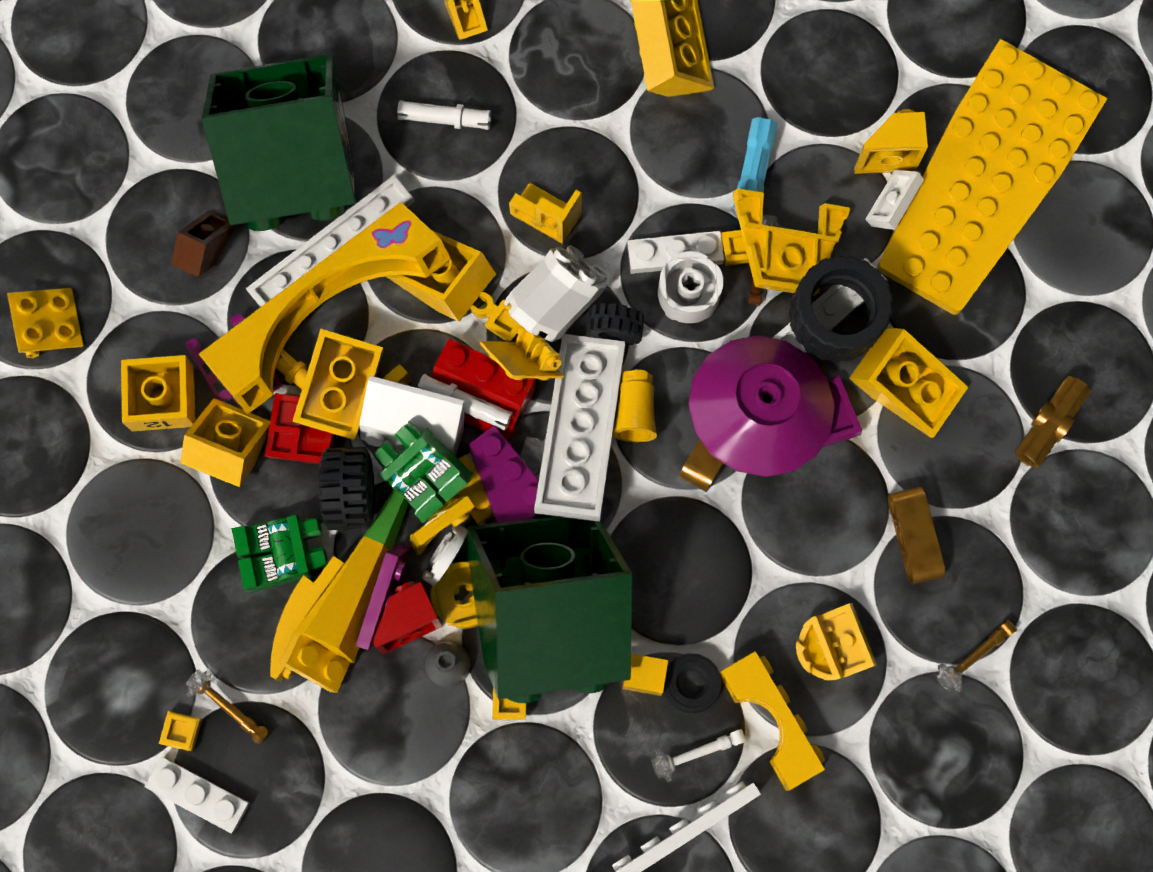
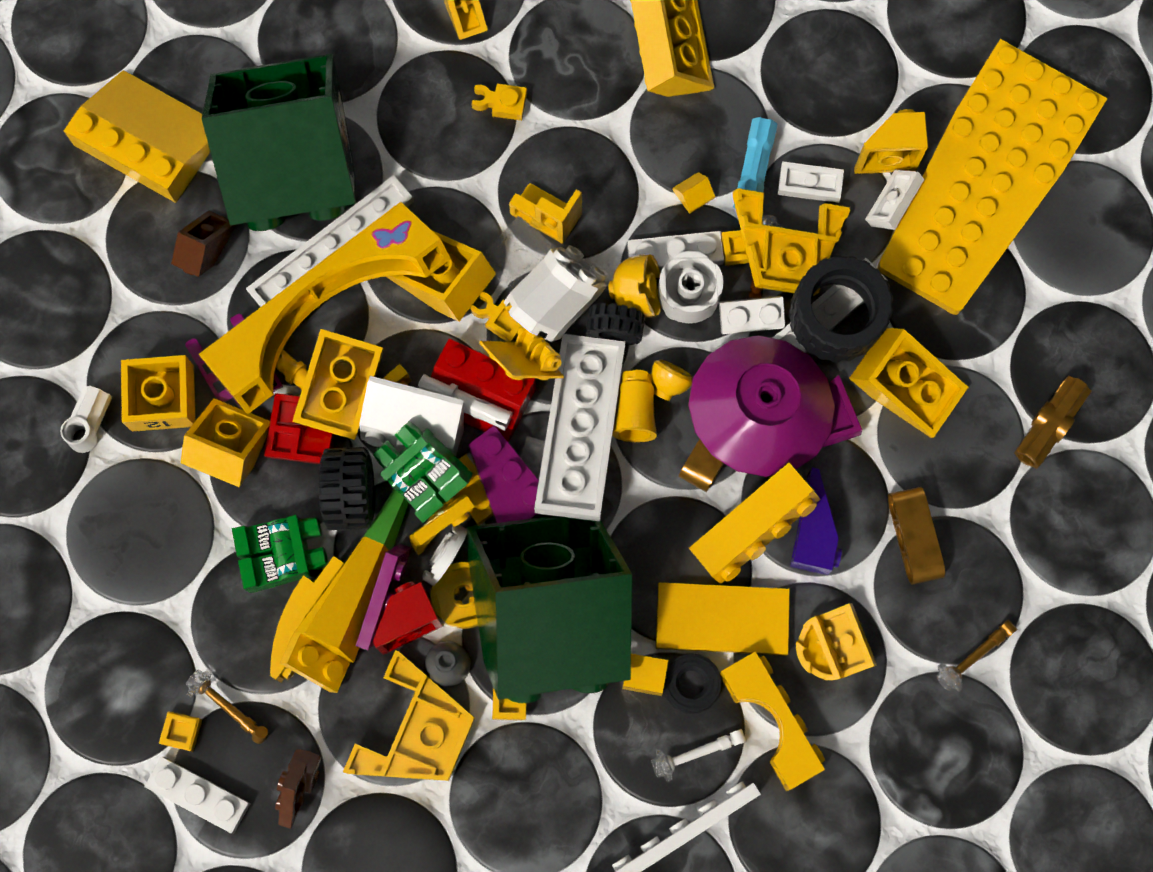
yellow hinge [7,288,83,358] -> none
white pin [397,100,491,130] -> none
none -> white piece [60,386,112,453]
none -> yellow slope [63,70,210,203]
none -> reddish brown plate [275,749,321,829]
none -> yellow wing [343,650,475,781]
none -> yellow plate [472,83,527,121]
none -> clear tile [483,216,556,291]
none -> yellow cylinder [608,254,662,318]
none -> yellow brick [651,359,693,401]
none -> yellow tile [656,582,790,656]
none -> yellow slope [672,172,715,214]
none -> yellow brick [689,463,820,584]
none -> white plate [719,296,785,334]
none -> white plate [777,161,844,203]
none -> dark purple slope [790,467,842,575]

